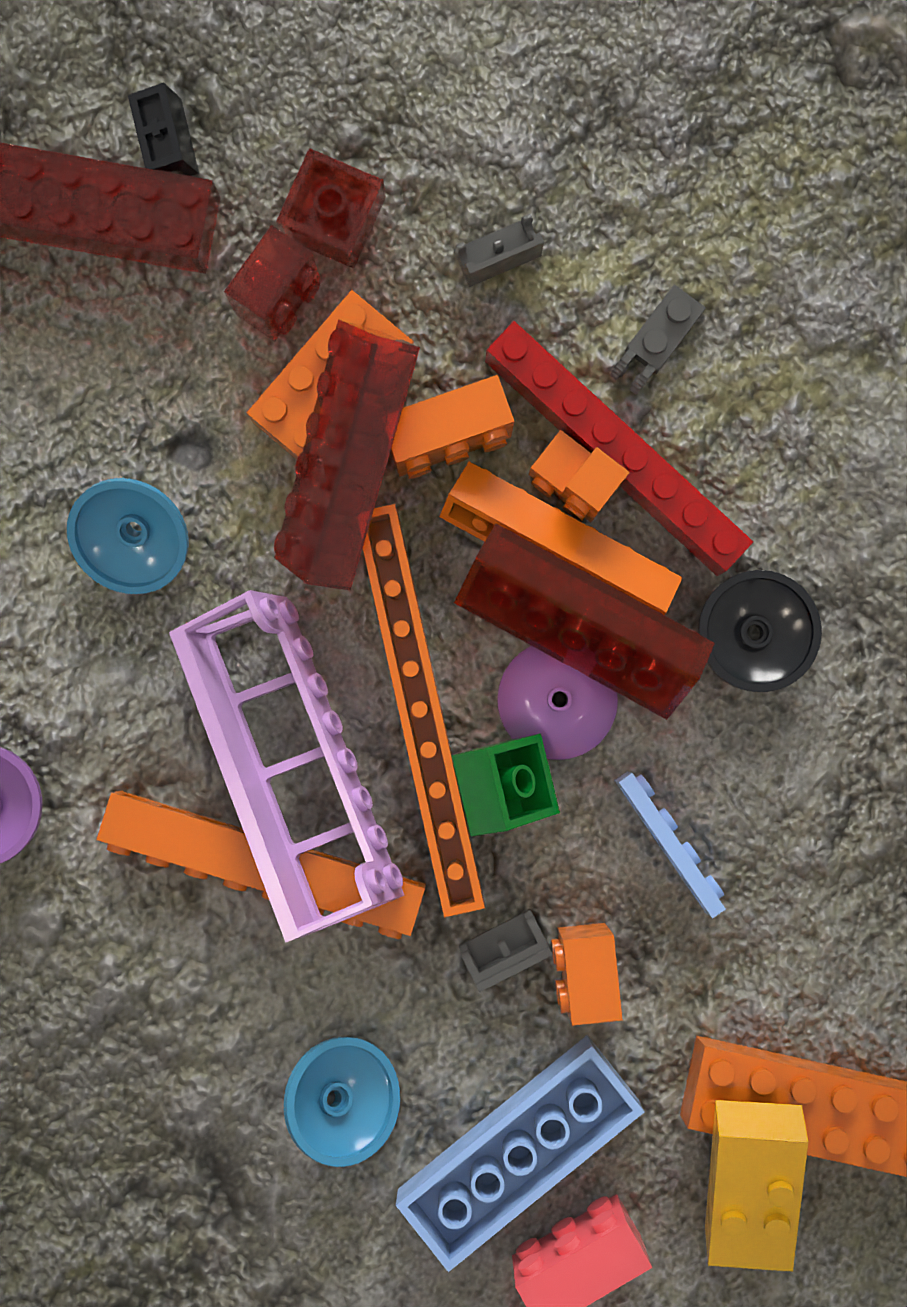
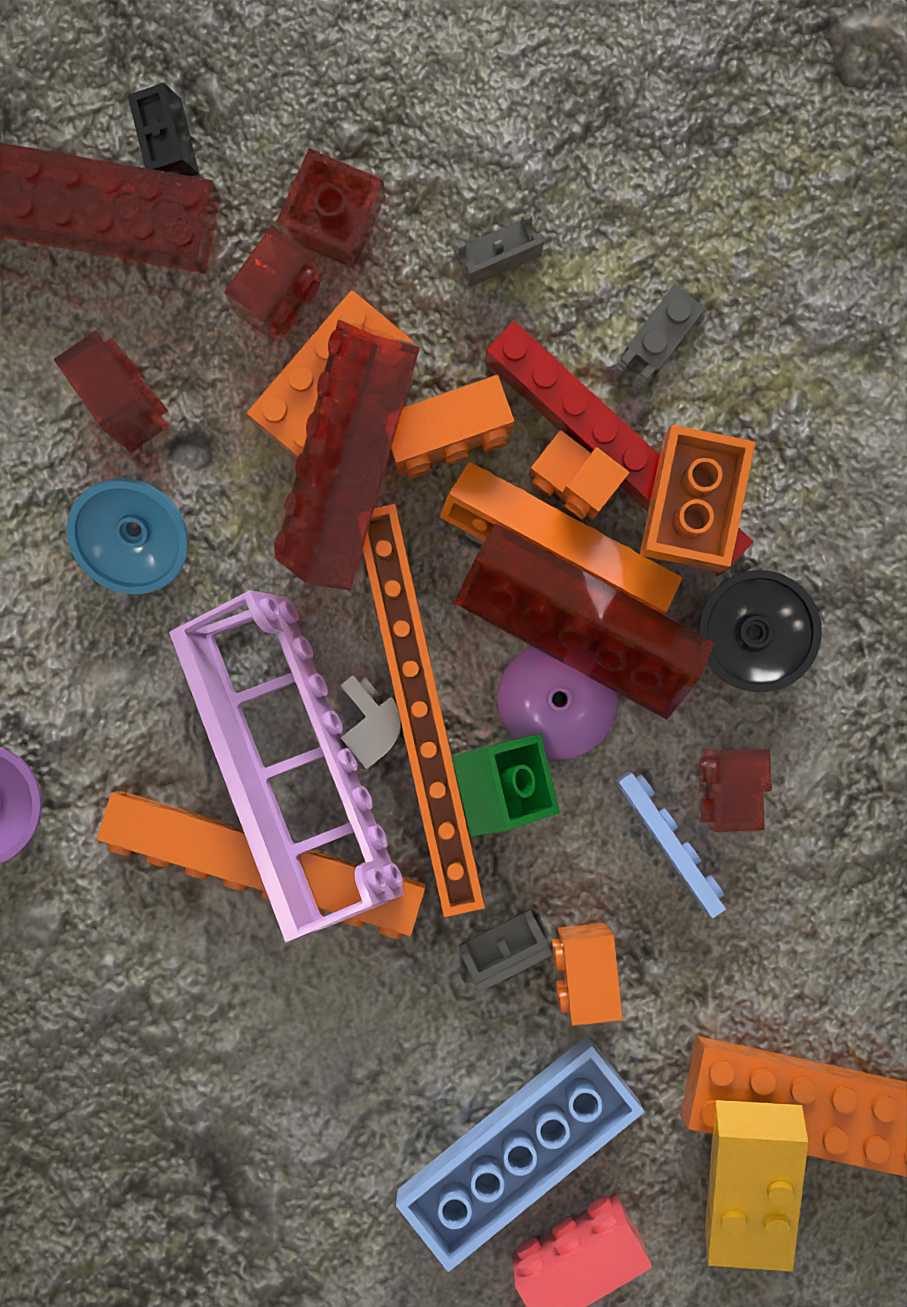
dark azure dish [284,1037,400,1167] -> none
none -> clear red brick [54,330,170,452]
none -> light grey brick [340,675,402,769]
none -> orange brick [640,424,756,572]
none -> clear red brick [699,747,772,832]

